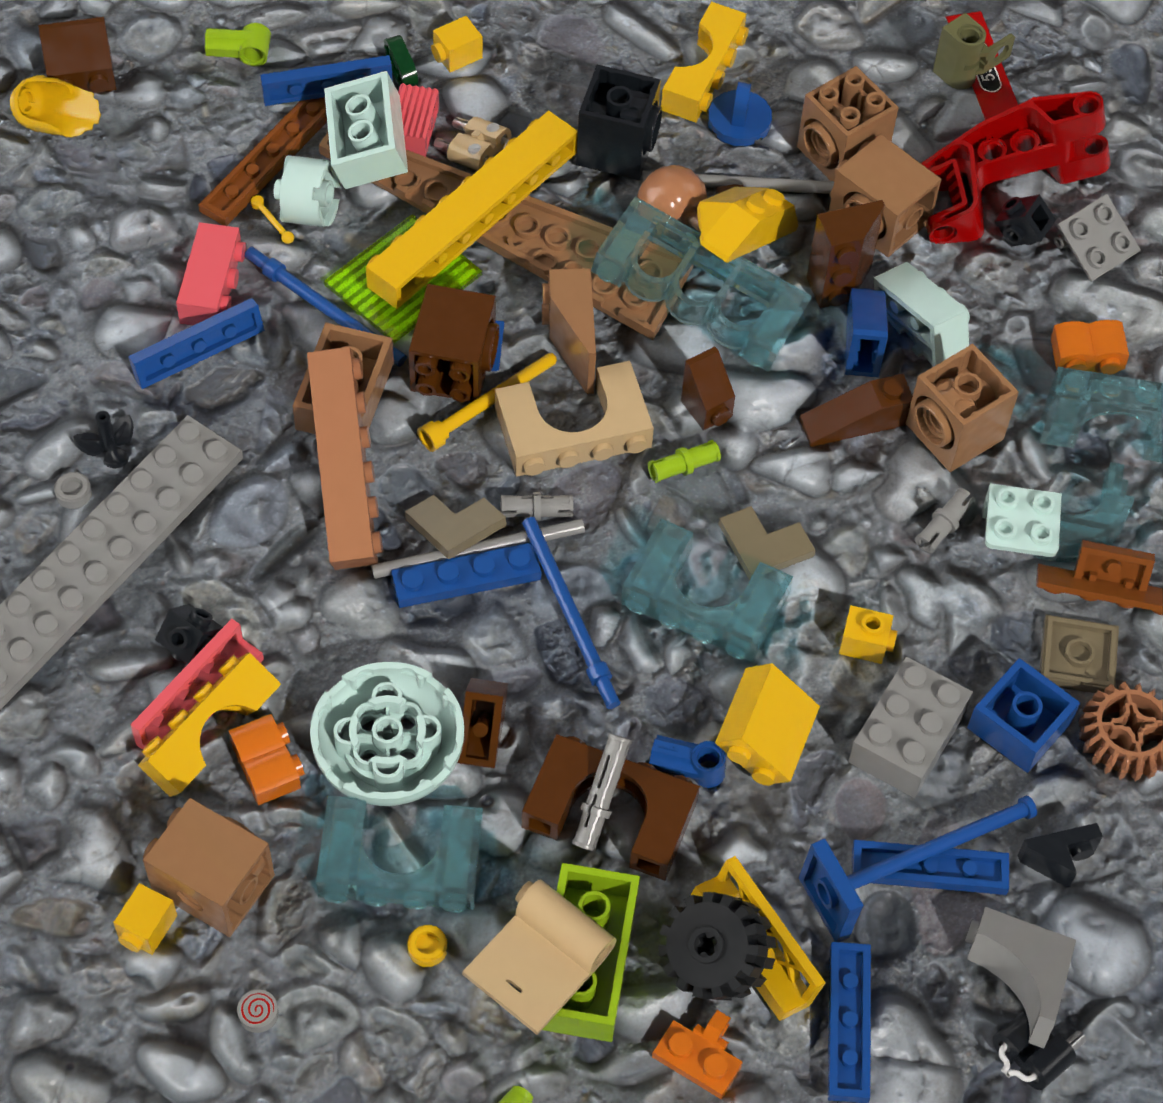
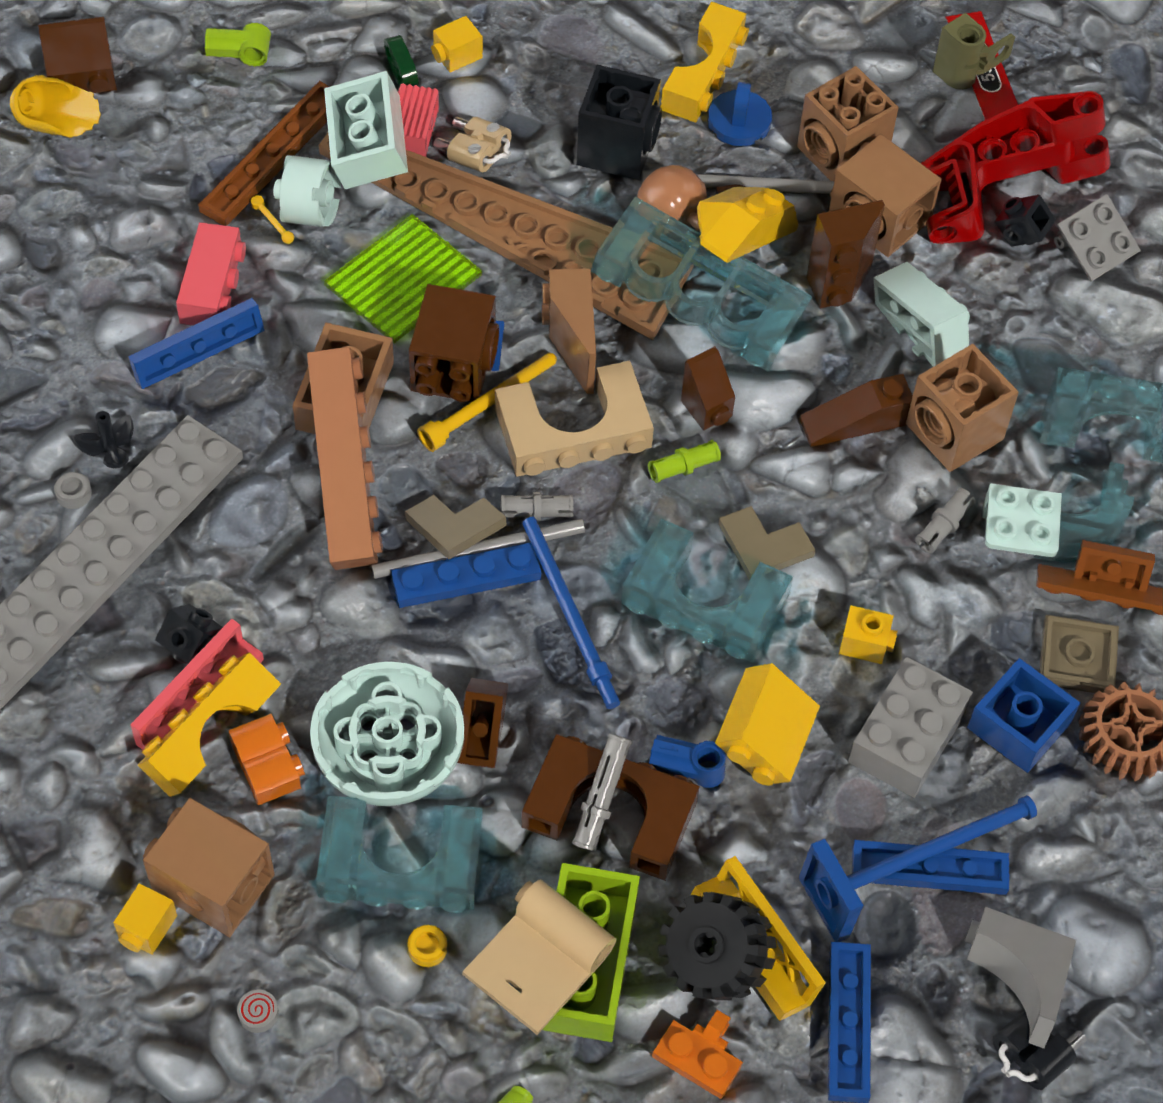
blue bar [244,246,407,367] -> none
blue plate [260,55,393,106] -> none
yellow brick [366,110,578,309] -> none
blue slope [844,288,888,378] -> none
black slope [1017,823,1103,887] -> none
orange brick [1051,320,1129,376] -> none

